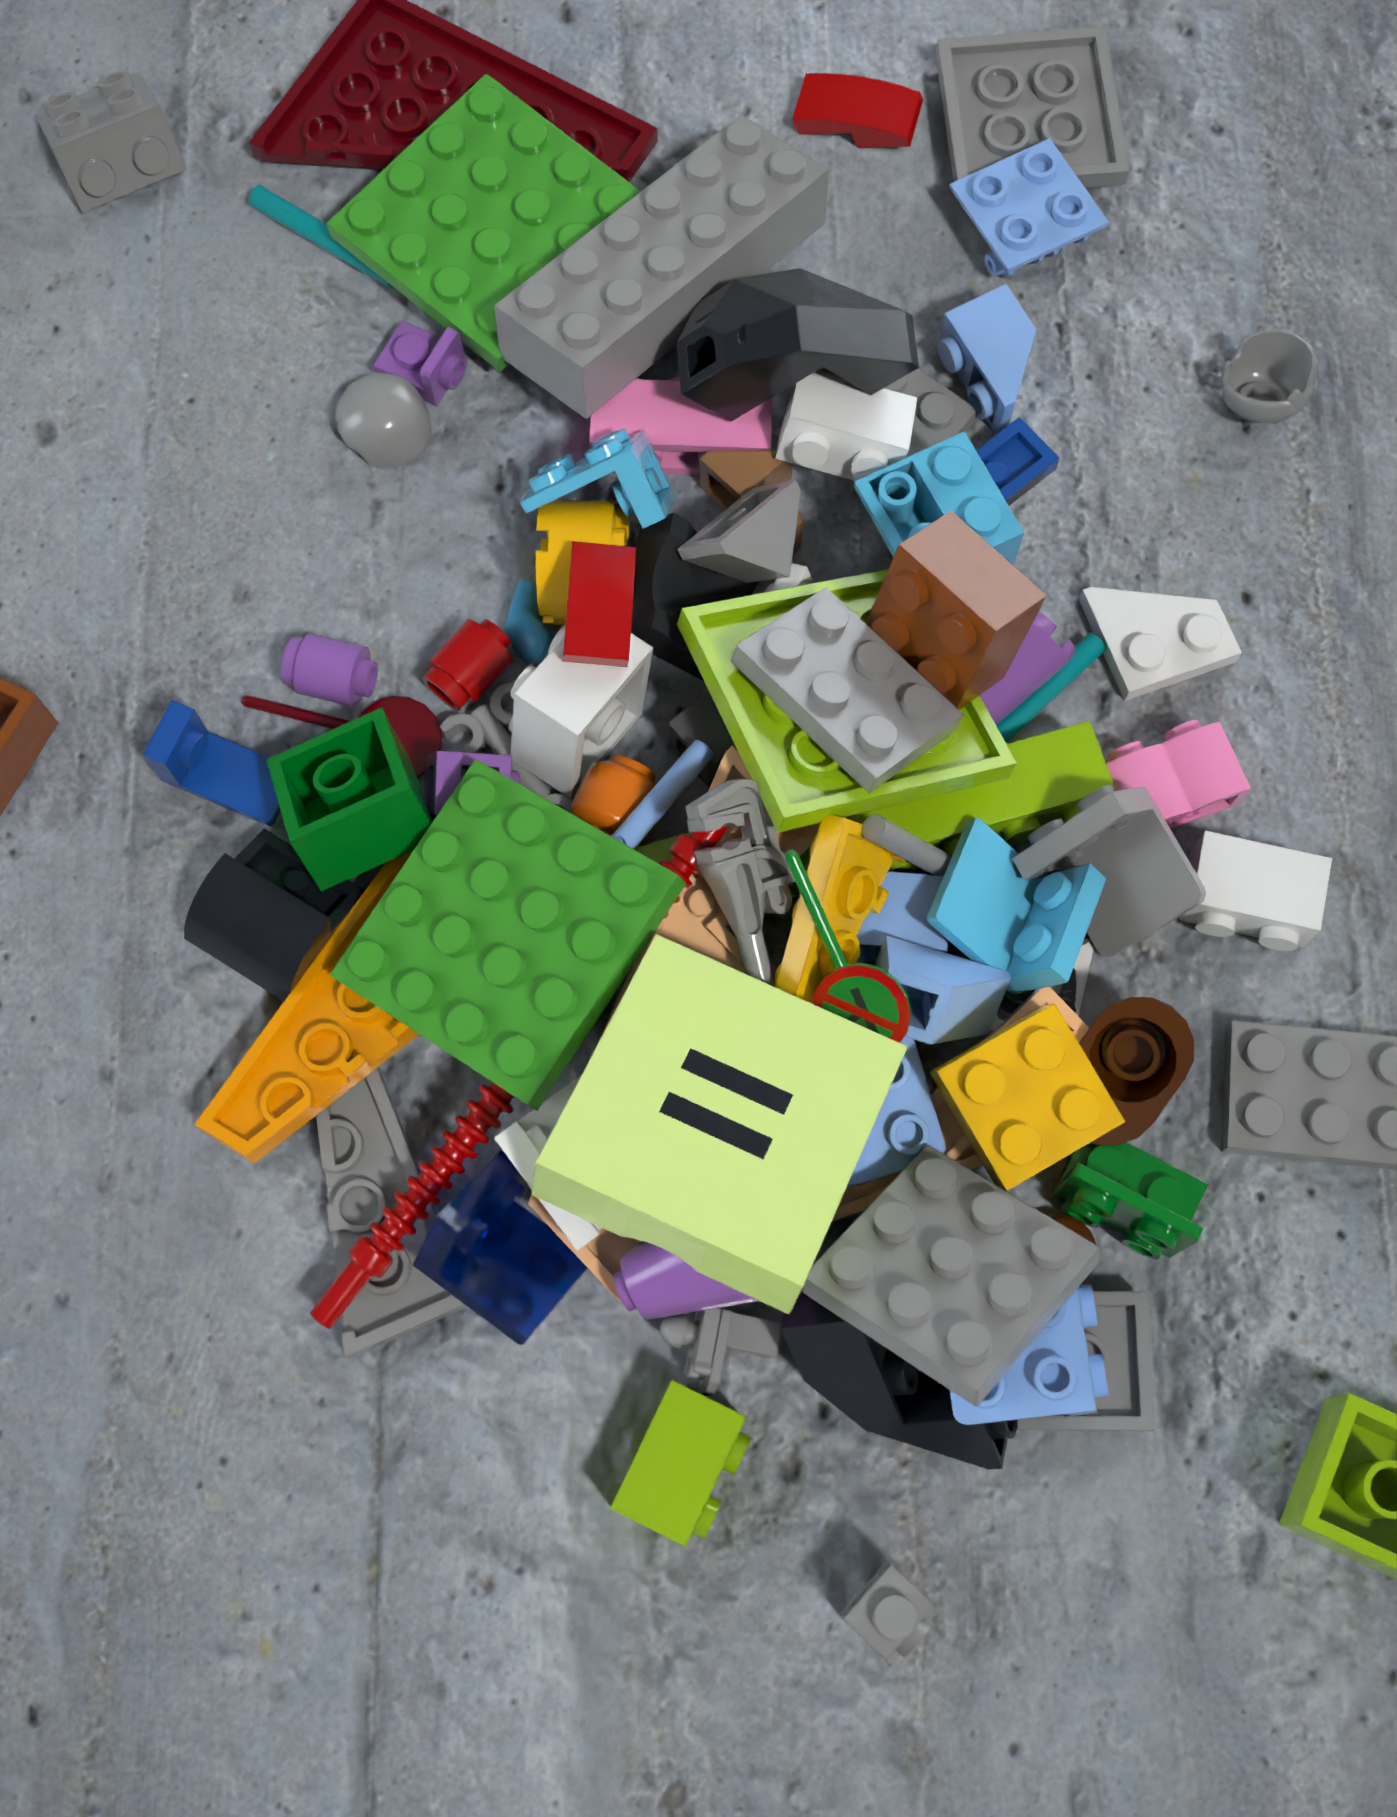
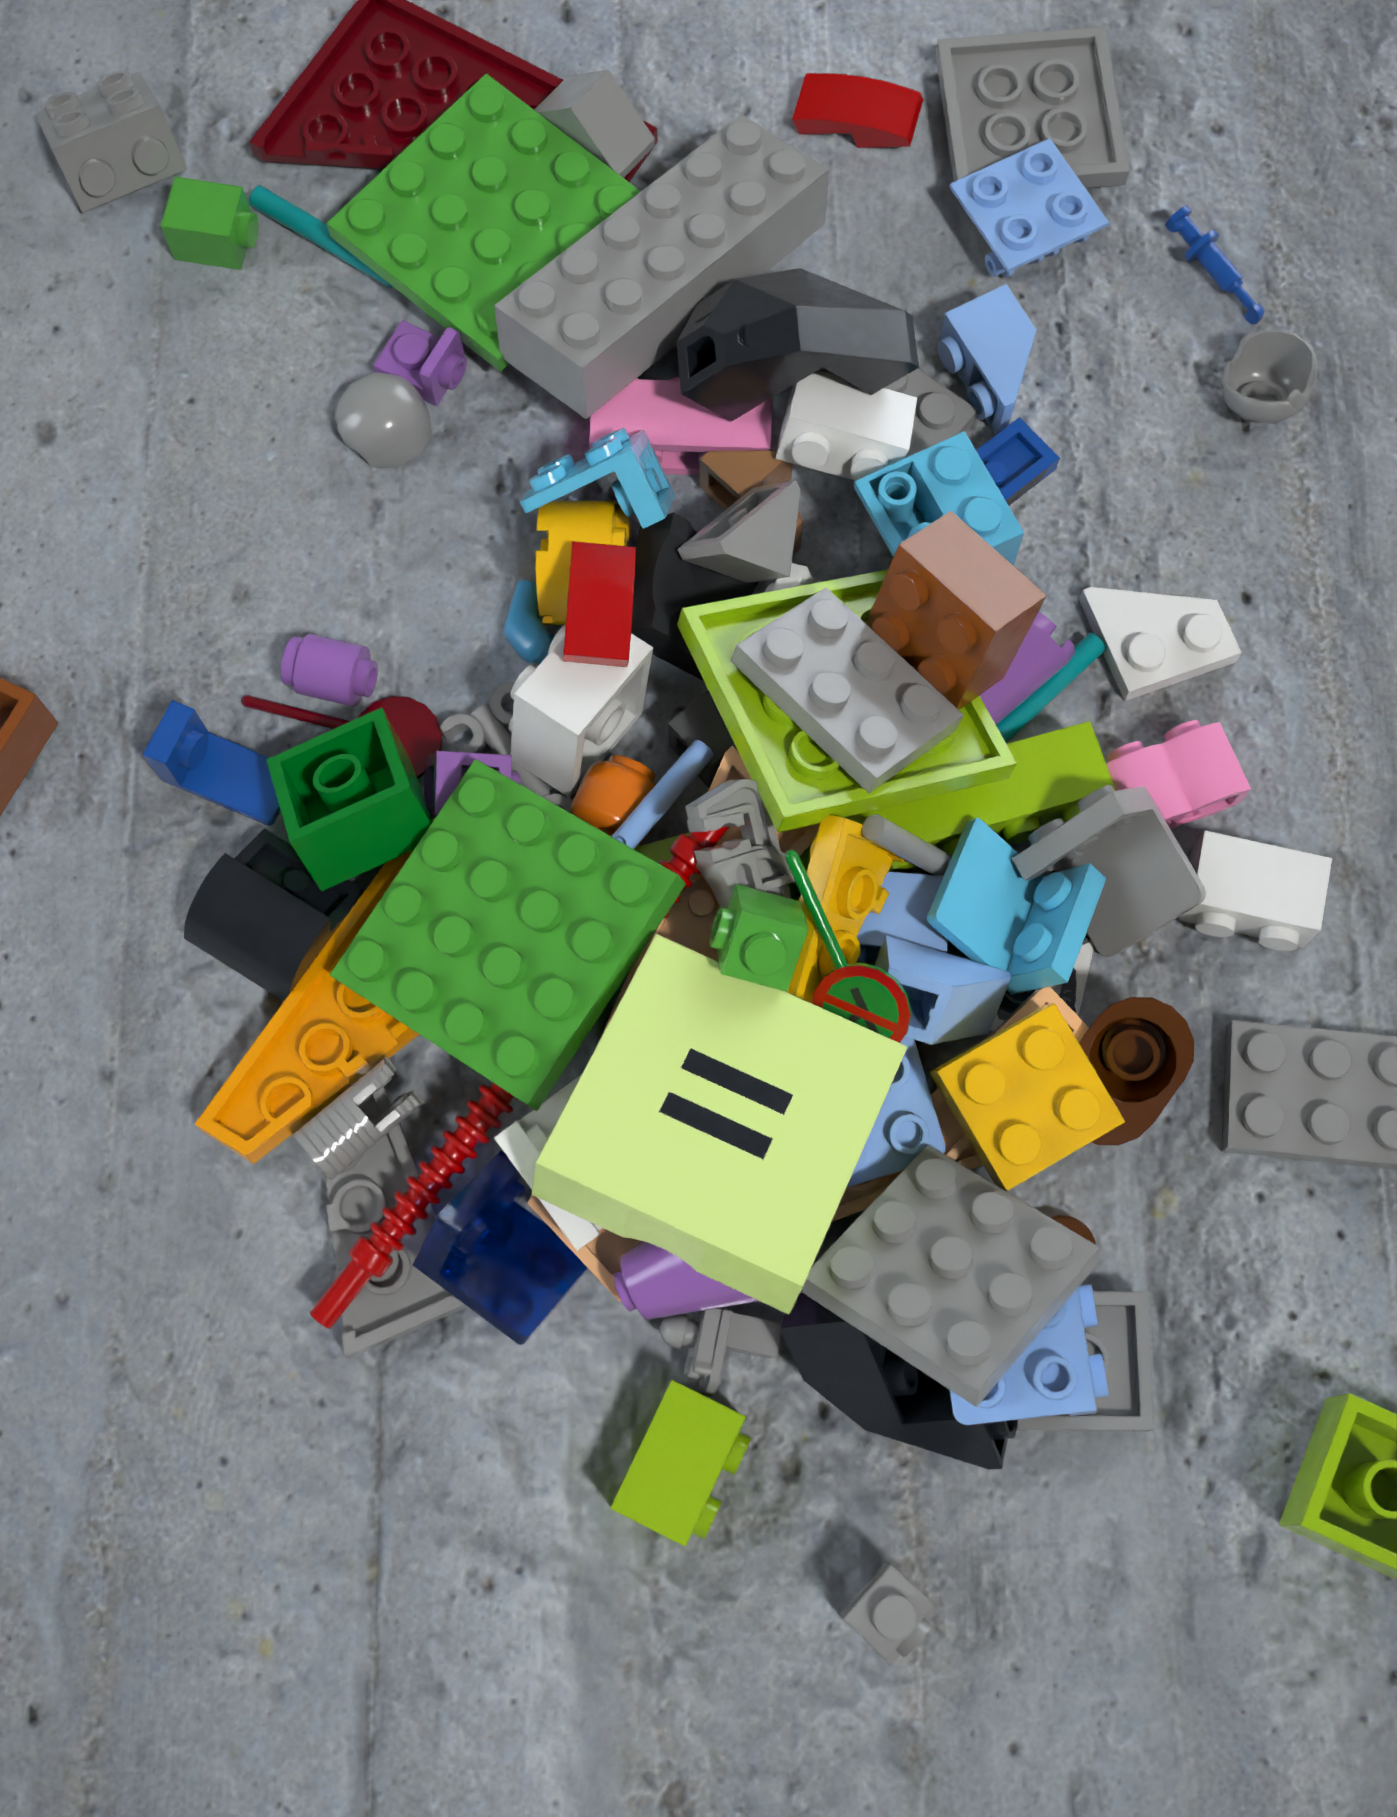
red brick [422,619,513,711] -> none
green bracket [1051,1142,1208,1260] -> none
none -> bright green brick [161,177,258,270]
none -> light grey hinge [293,1057,424,1180]
none -> light grey slope [535,69,655,178]
none -> bright green brick [709,884,809,992]
none -> blue piece [1165,205,1264,324]

